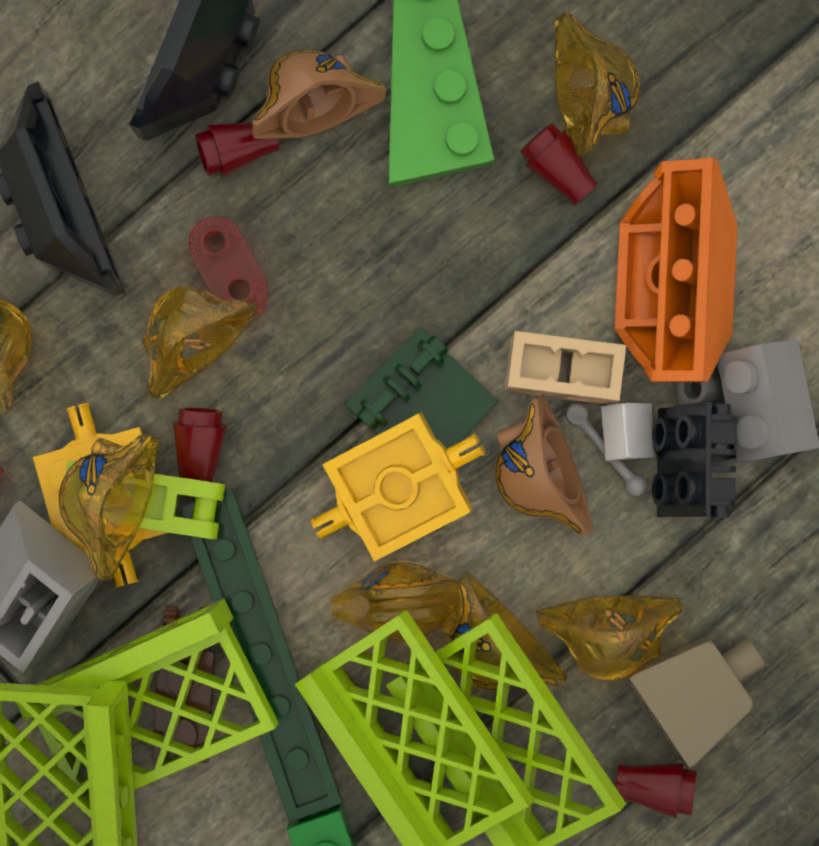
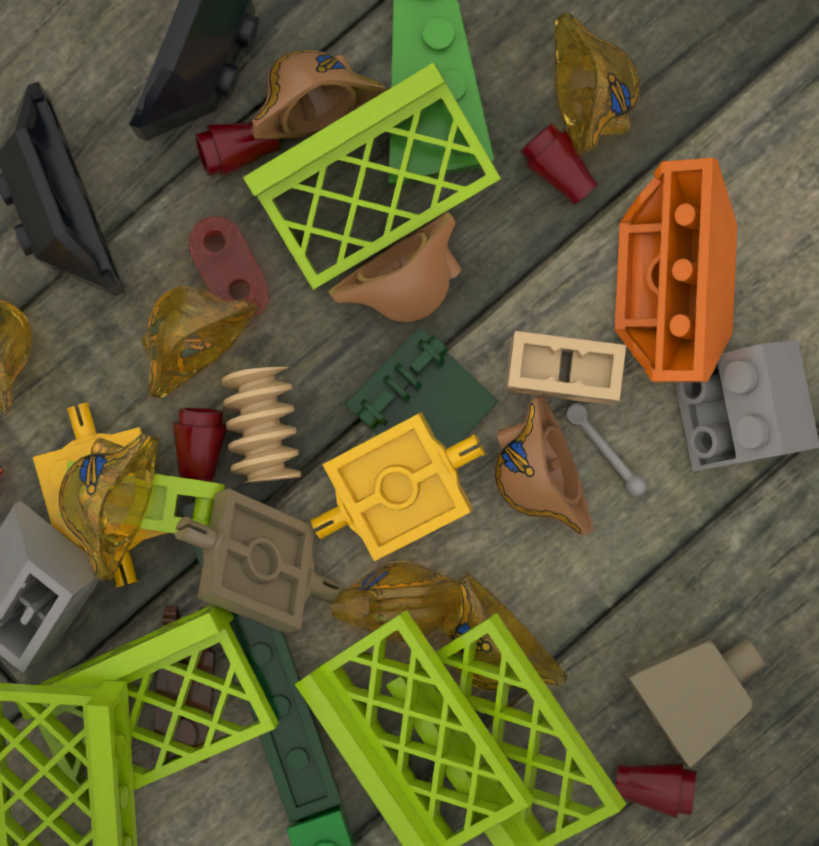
clear yellow hat [536,595,683,680] -> none
white slope [601,403,656,461] -> none
black hinge [652,402,736,518] -> none
none -> dark tan plate [175,488,340,634]
none -> tan piece [221,367,301,483]
none -> lime fence [243,62,501,290]
none -> medium nougat hat [328,212,462,322]

